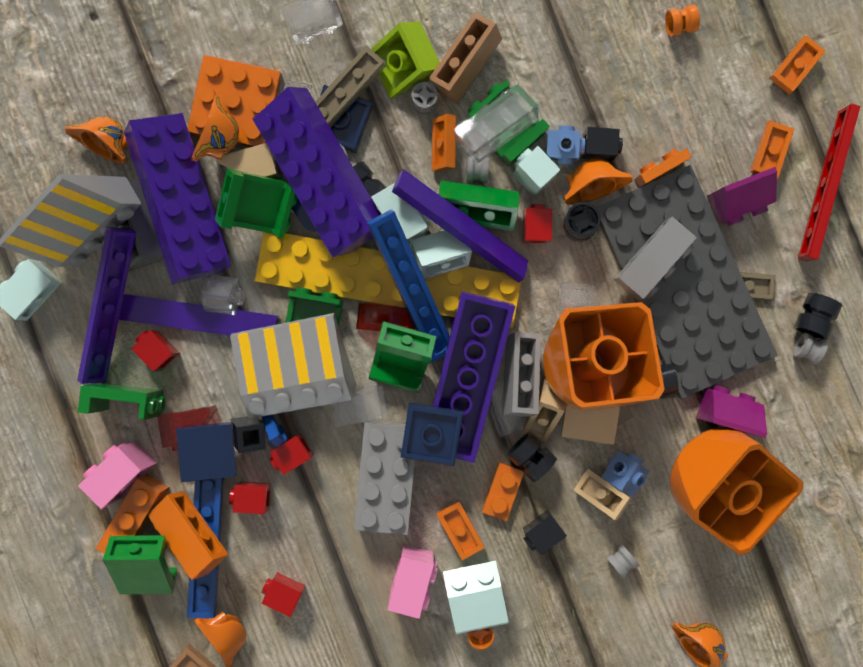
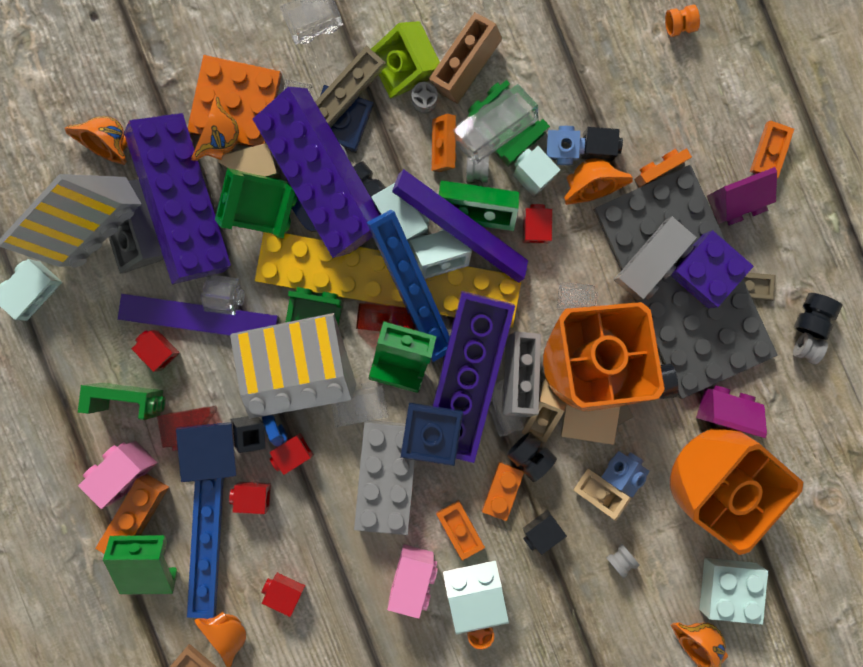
dark purple tile [77,227,136,384] -> none
orange brick [148,491,229,580] -> none
black wheel [563,202,601,242] -> none
orange plate [769,35,826,94] -> none
red tile [798,104,861,262] -> none
none -> dark purple brick [670,230,754,308]
none -> light aqua brick [699,558,768,625]

